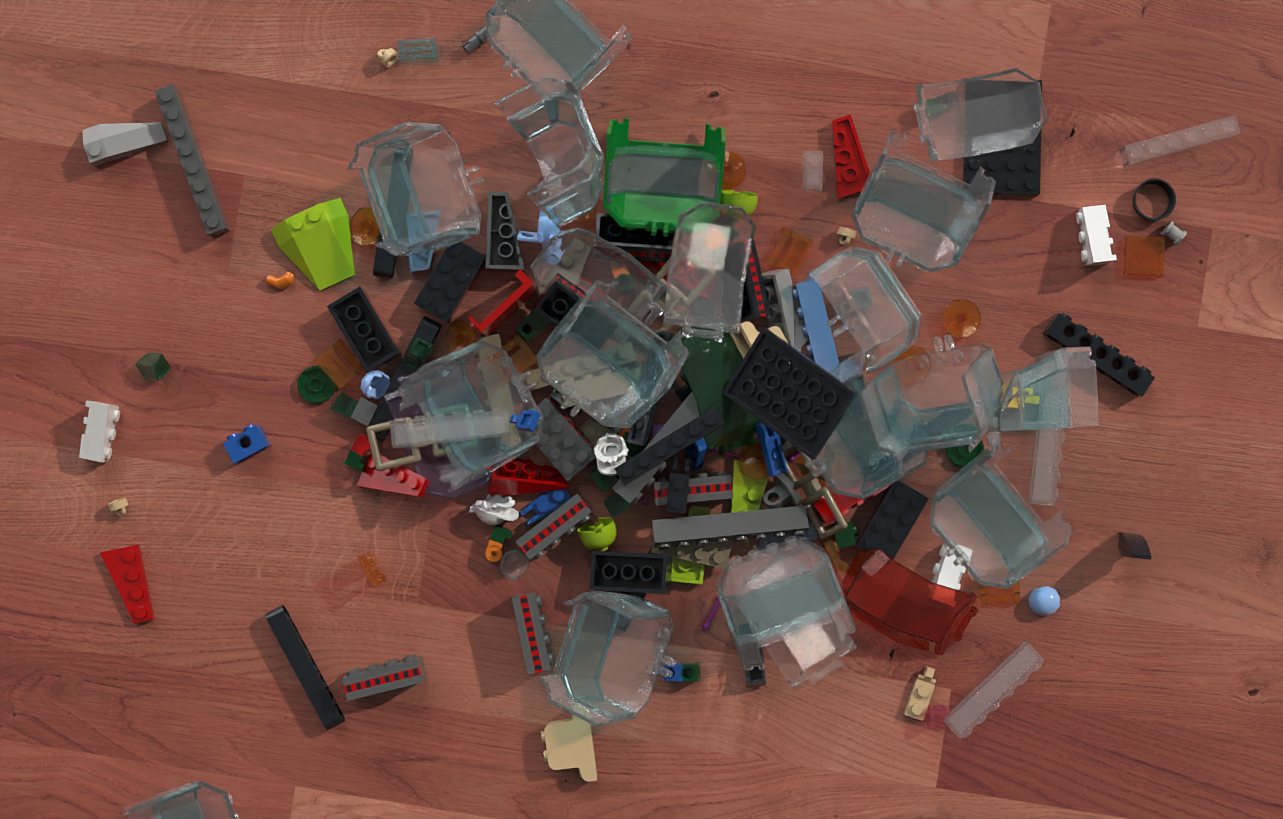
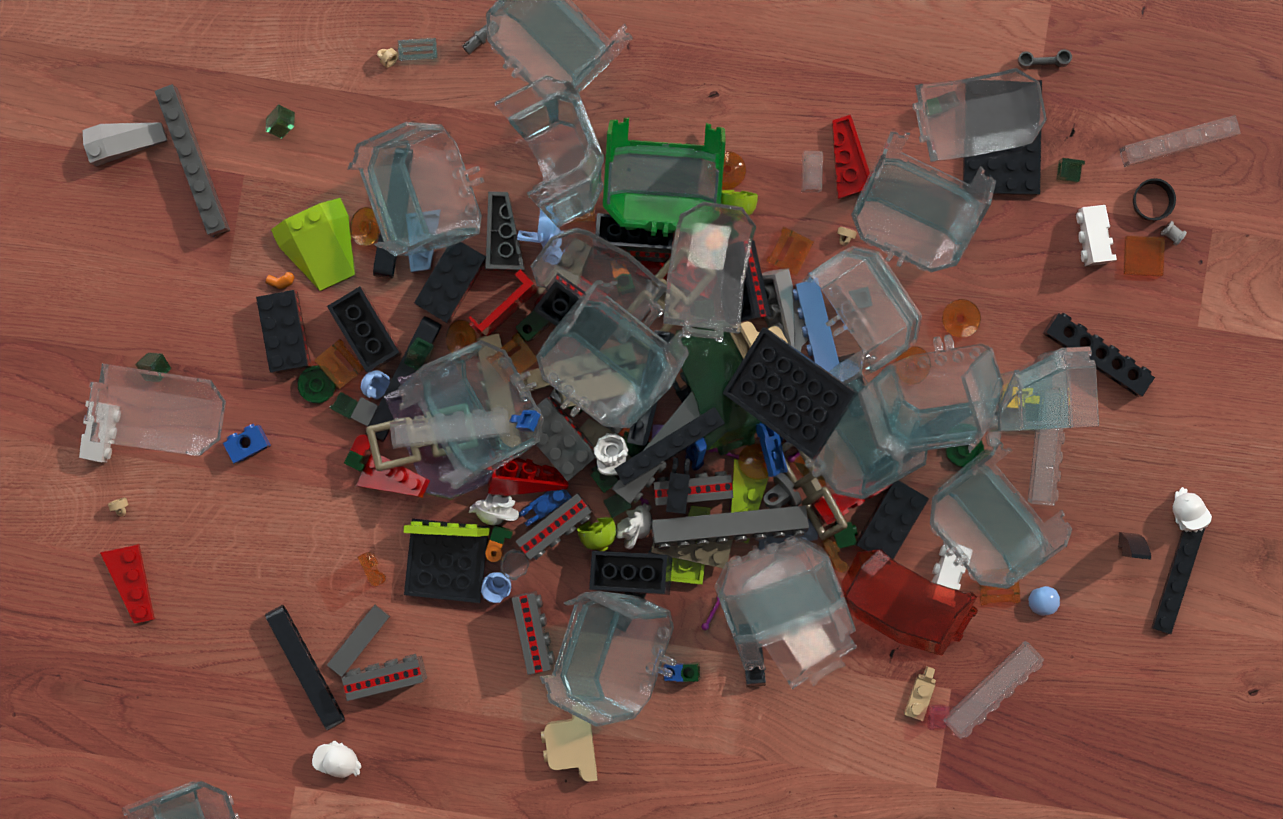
none -> clear windscreen [84,363,226,456]
none -> black brick [256,290,311,374]
none -> clear green panel [266,104,295,139]
none -> white hair [312,741,361,778]
none -> dark grey tile [327,604,390,677]
none -> black plate [404,518,489,603]
none -> lime wing [404,521,490,537]
none -> light blue hair [481,572,511,603]
none -> white hair [616,503,652,549]
none -> dark grey bar [1018,49,1072,69]
none -> clear green panel [1056,158,1085,182]
none -> black plate [1151,527,1206,634]
none -> white hair [1173,487,1212,532]

